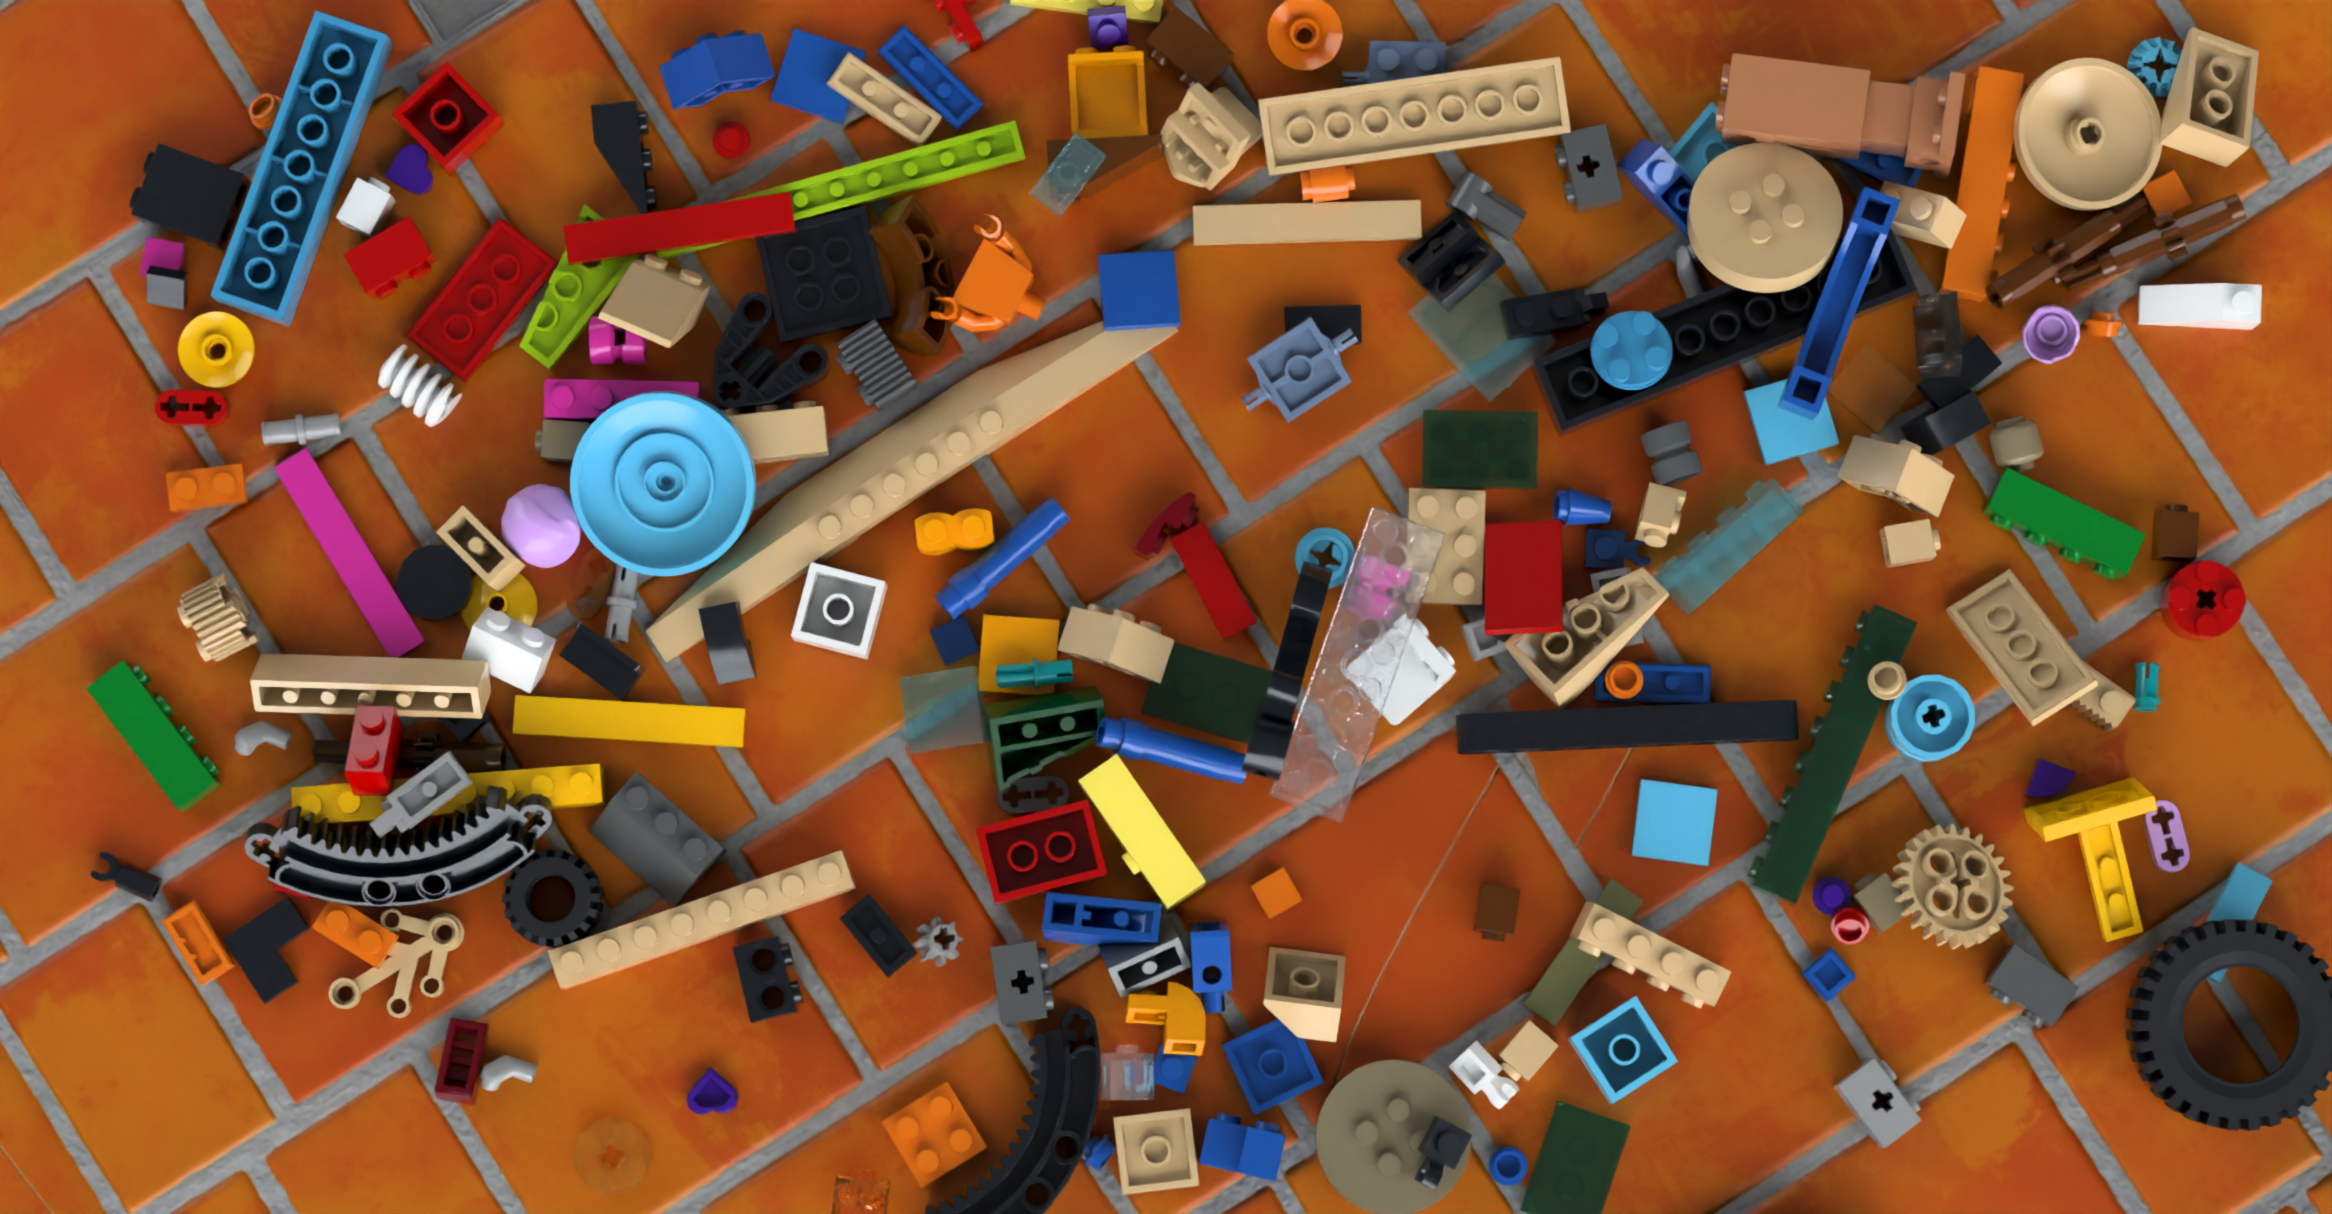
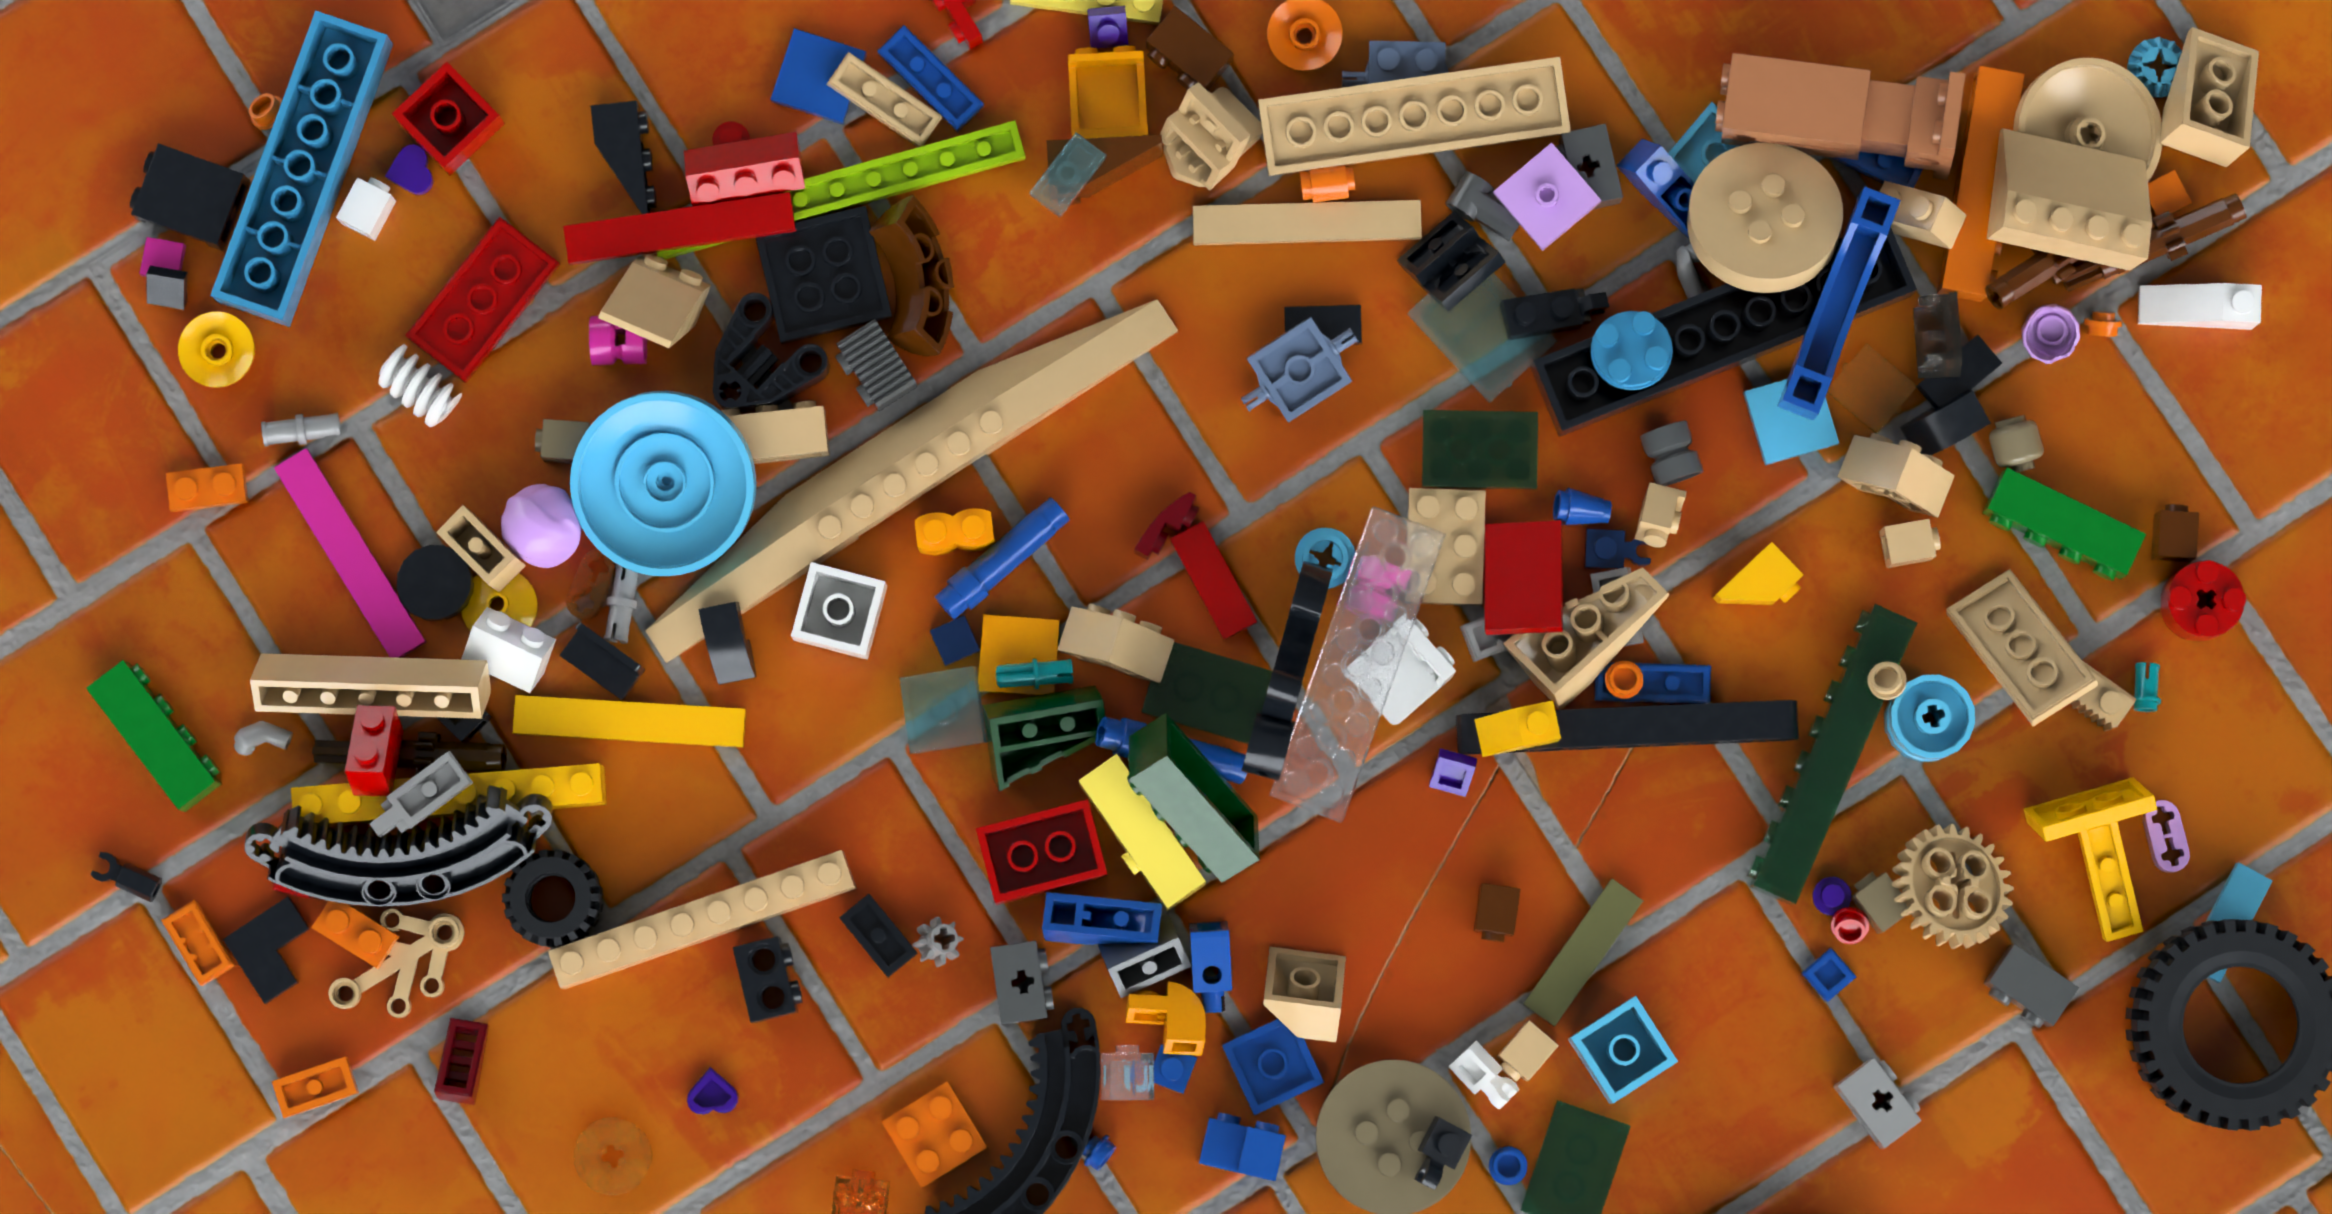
red beam [155,389,230,427] -> none
tan brick [177,572,260,662] -> none
red brick [343,216,437,299] -> none
light grey arm [480,1055,538,1091] -> none
lime wing [520,204,644,371] -> none
dark pink brick [544,379,702,424] -> none
dark grey slope [589,771,727,907] -> none
blue brick [659,30,776,109] -> none
orange torso [931,212,1047,332] -> none
dark grey beam [996,776,1070,815] -> none
blue tile [1097,250,1181,331] -> none
tan plate [1113,1108,1199,1195] -> none
orange tile [1250,867,1303,920] -> none
tan brick [1569,901,1731,1009] -> none
medium azure tile [1631,779,1718,866] -> none
clear light blue brick [1658,477,1804,617] -> none
dark purple tile [2025,759,2076,798] -> none
none -> orange plate [271,1056,359,1118]
none -> red brick [684,132,805,206]
none -> piece [1127,713,1260,883]
none -> plate [1429,748,1477,797]
none -> yellow slope [1474,700,1561,757]
none -> lavender plate [1493,143,1601,251]
none -> yellow slope [1713,542,1803,605]
none -> tan slope [1987,128,2152,271]

